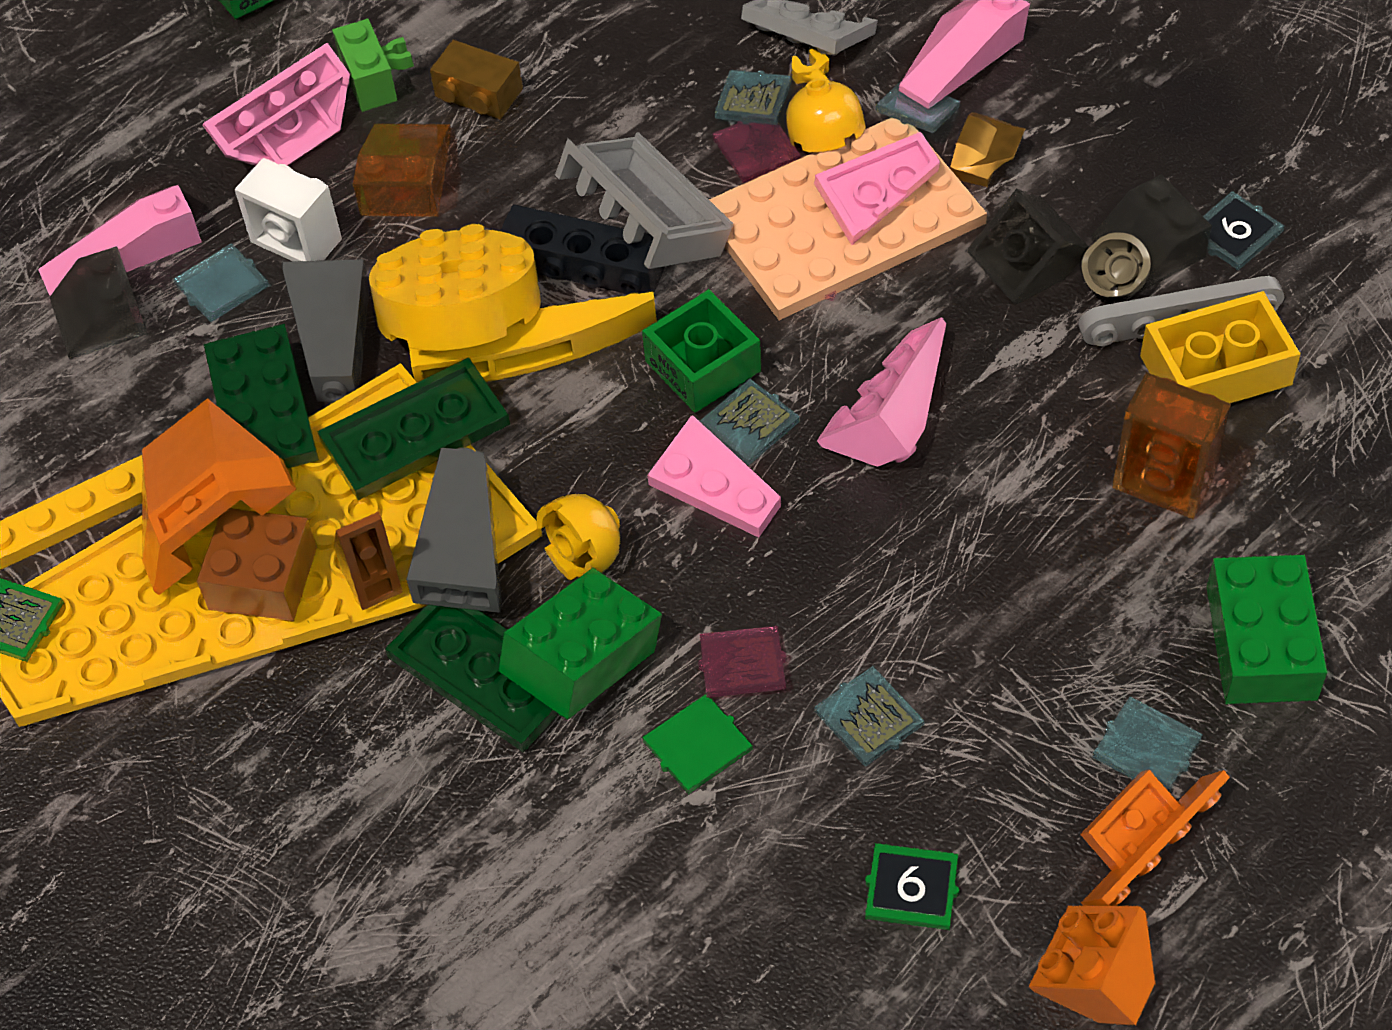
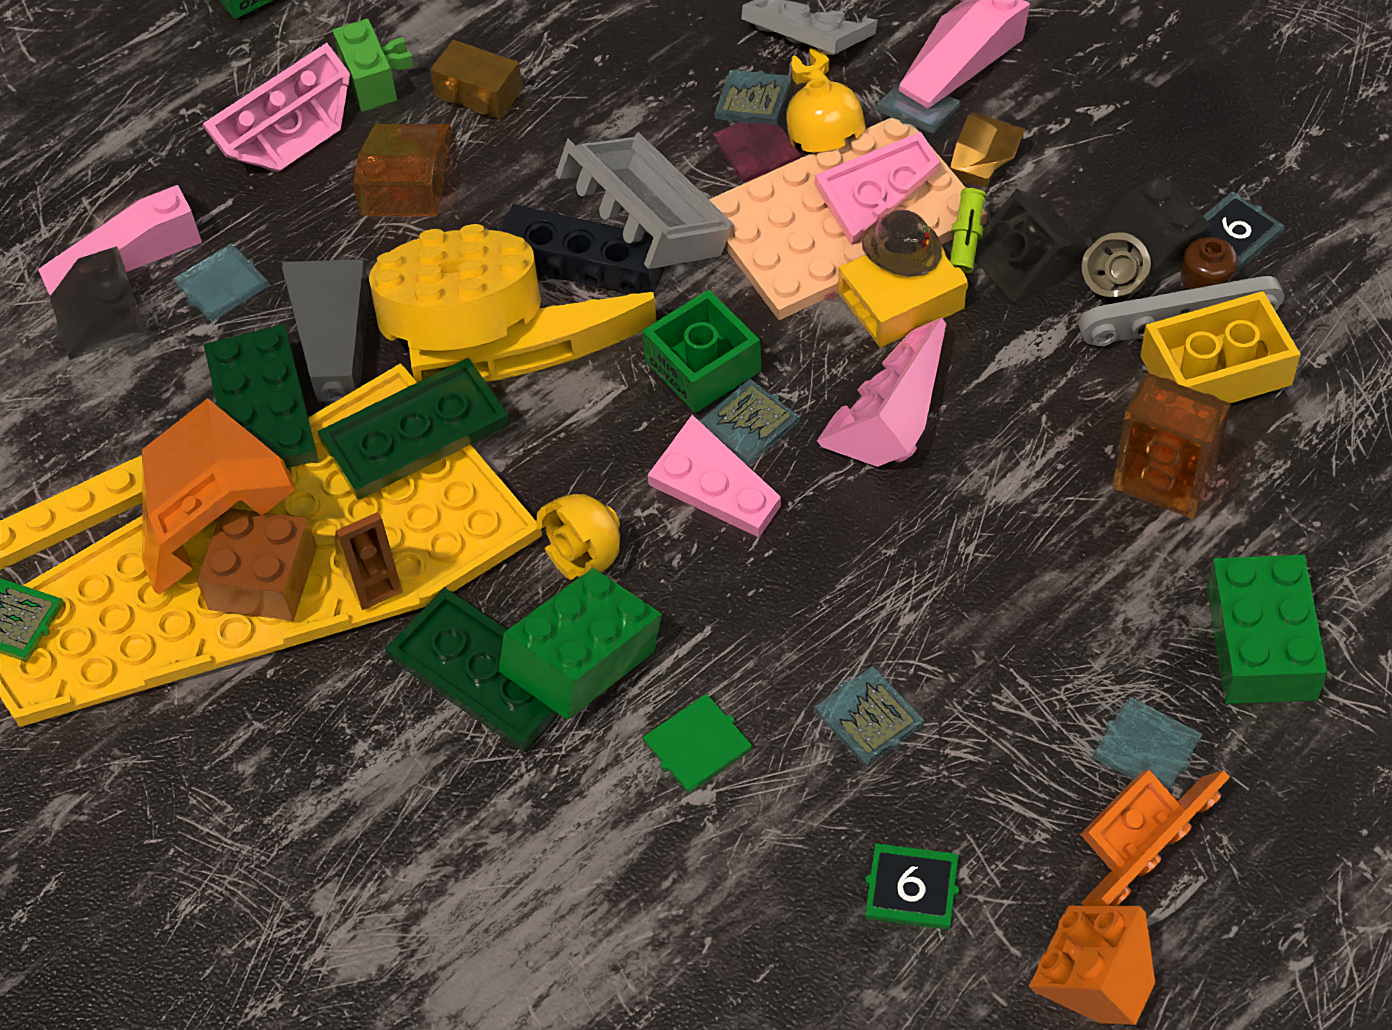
white brick [234,158,342,261] -> none
dark grey slope [407,448,502,613] -> none
clear pink piece [698,626,786,697] -> none
none -> yellow brick [838,228,968,348]
none -> clear smoke hat [862,209,942,277]
none -> lime pin [950,188,986,274]
none -> reddish brown head [1181,237,1238,290]

